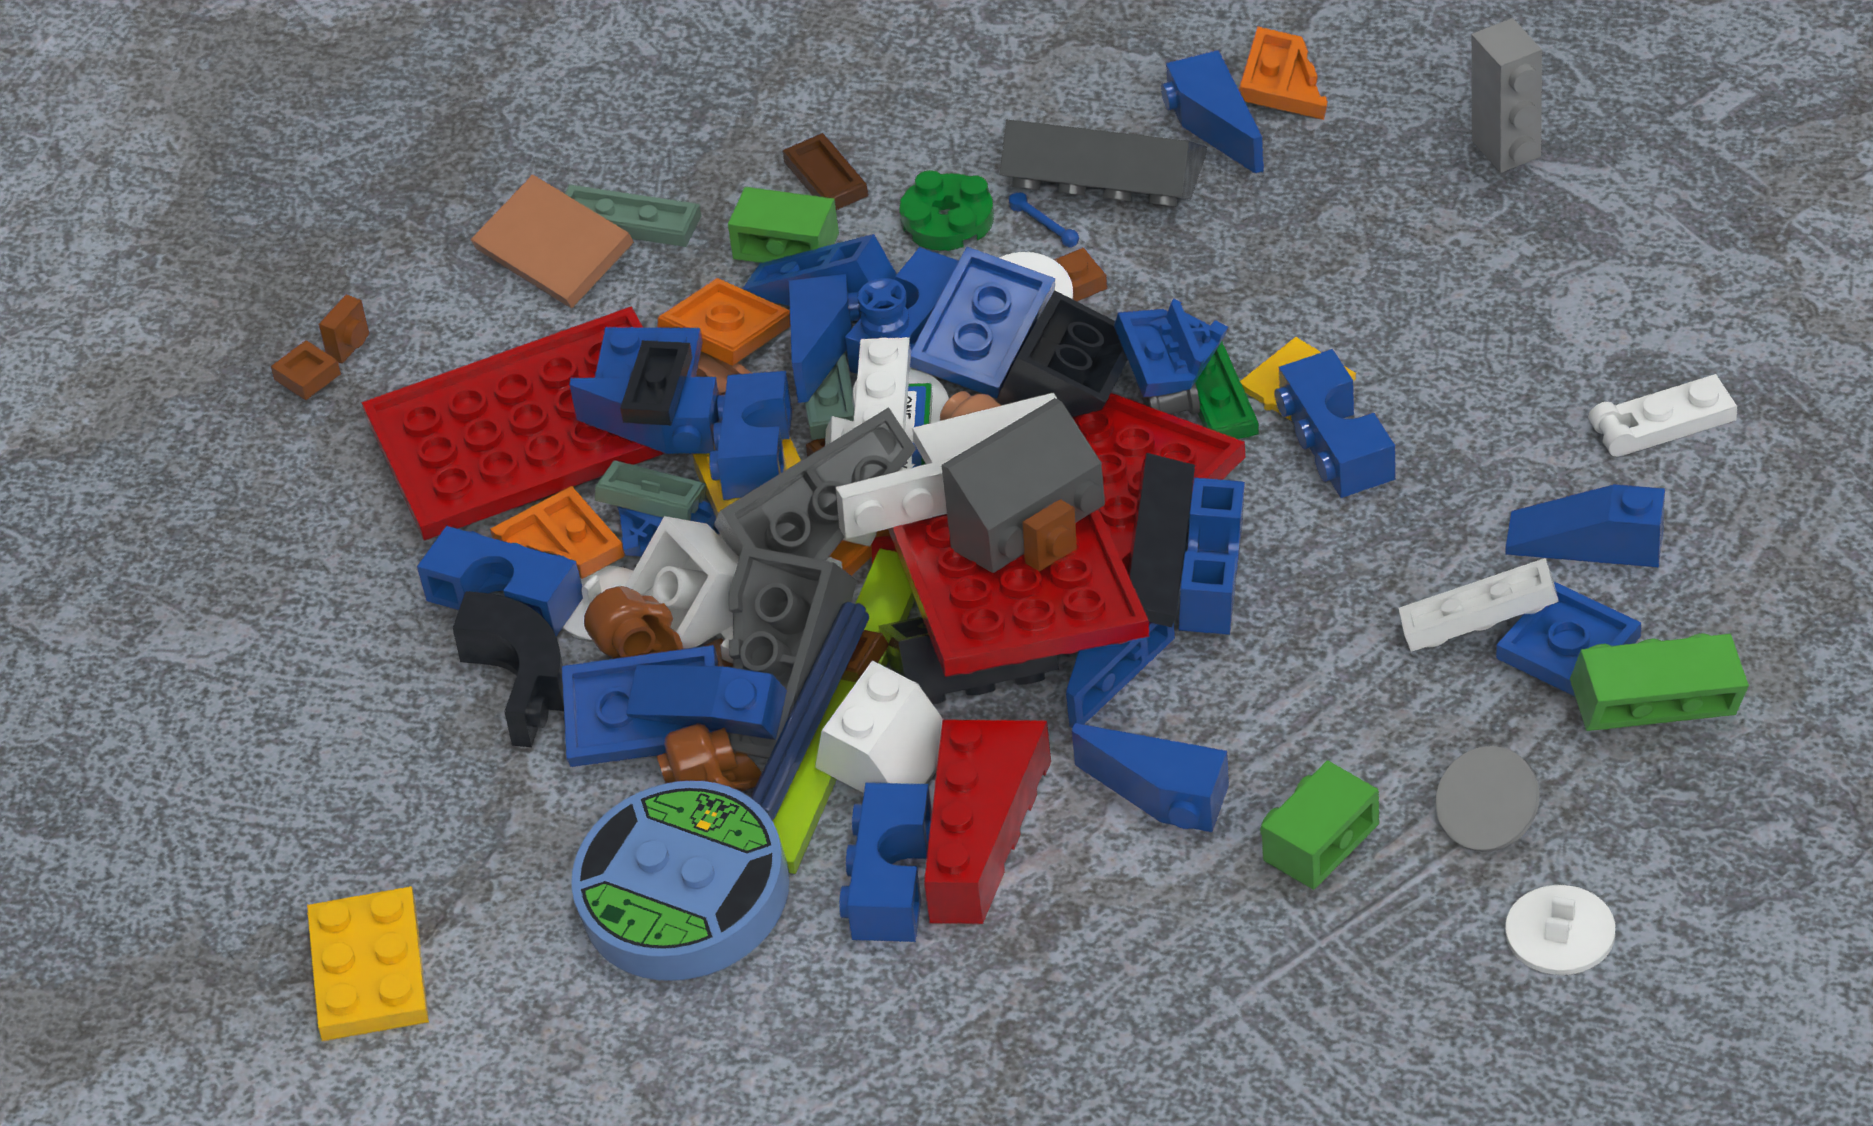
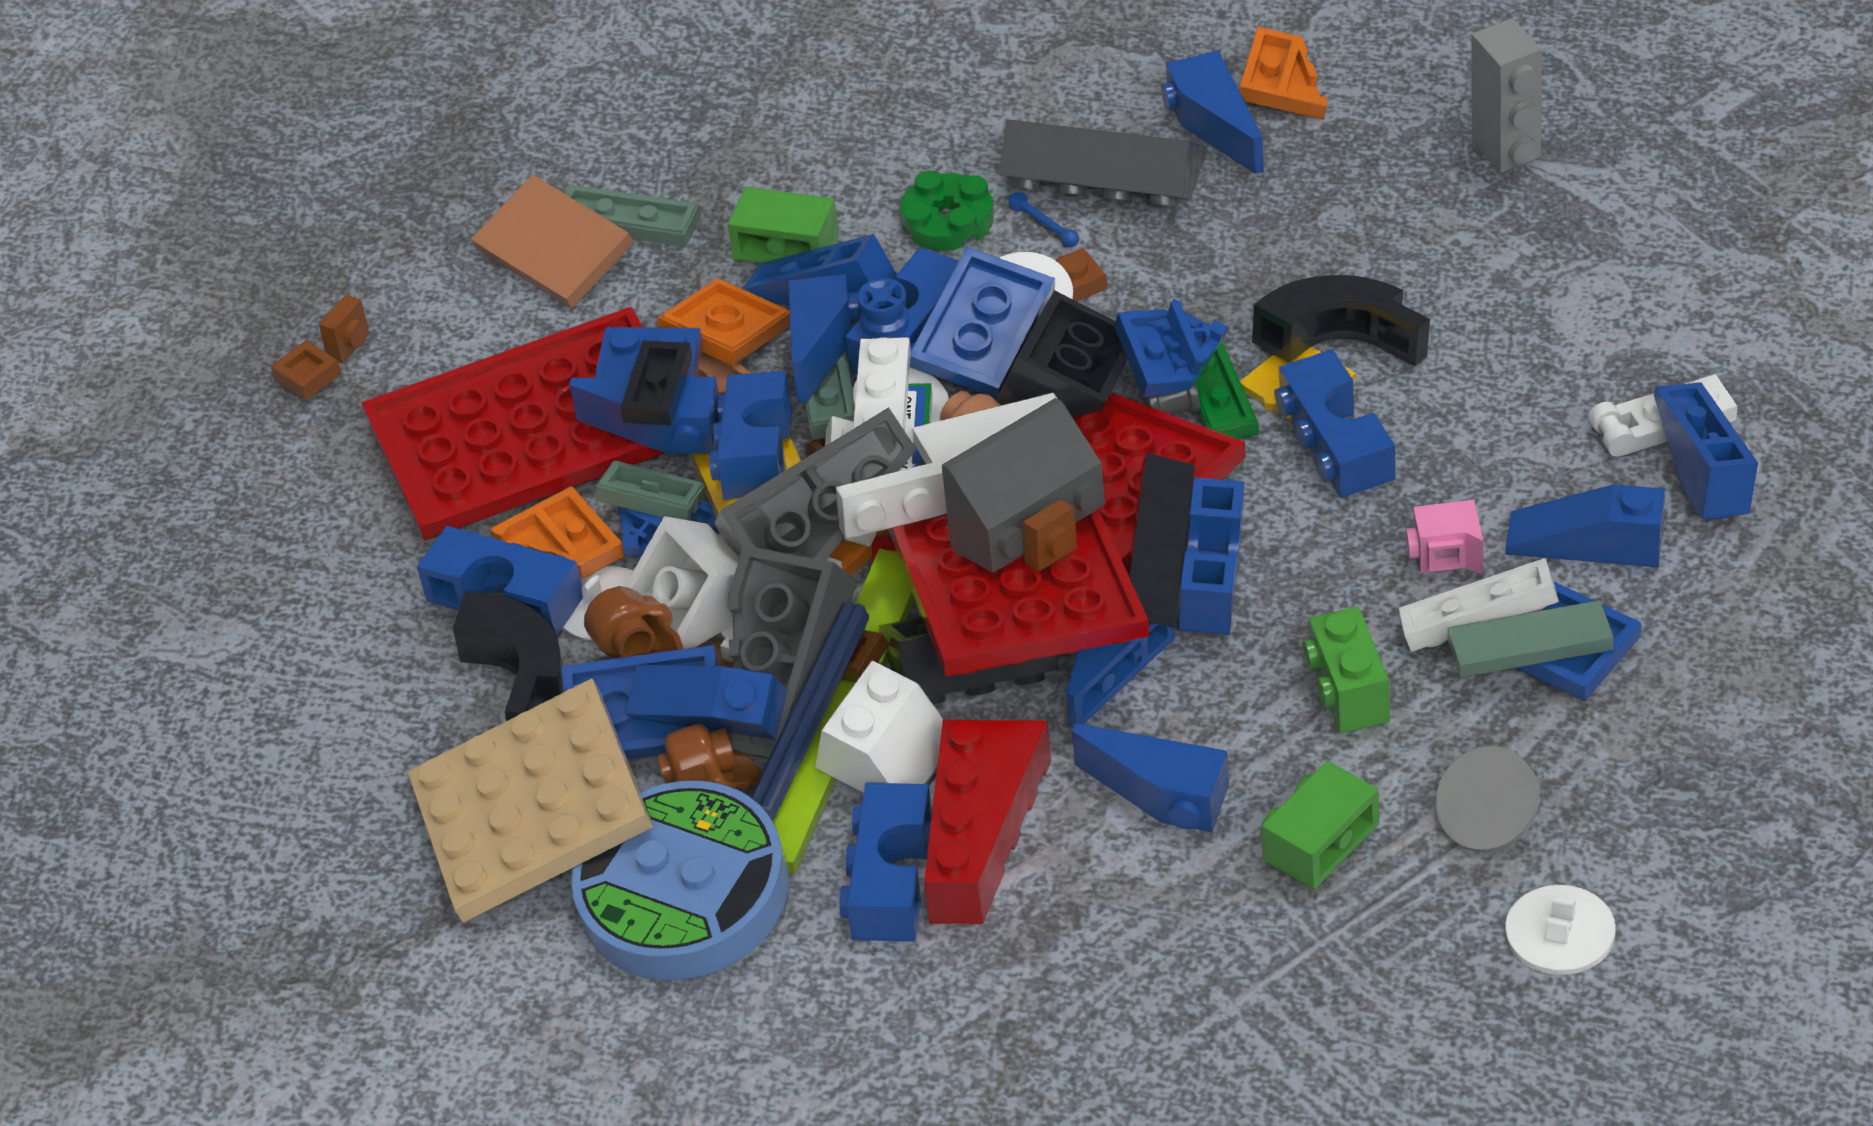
yellow plate [307,886,429,1041] -> none
reddish brown tile [783,133,868,210] -> none
bright green brick [1570,633,1749,731] -> none
none -> tan plate [407,678,653,923]
none -> black arch [1252,275,1430,366]
none -> bright green brick [1302,606,1390,733]
none -> bright pink window [1405,500,1483,575]
none -> sand green tile [1448,600,1614,678]
none -> blue slope [1654,382,1758,519]

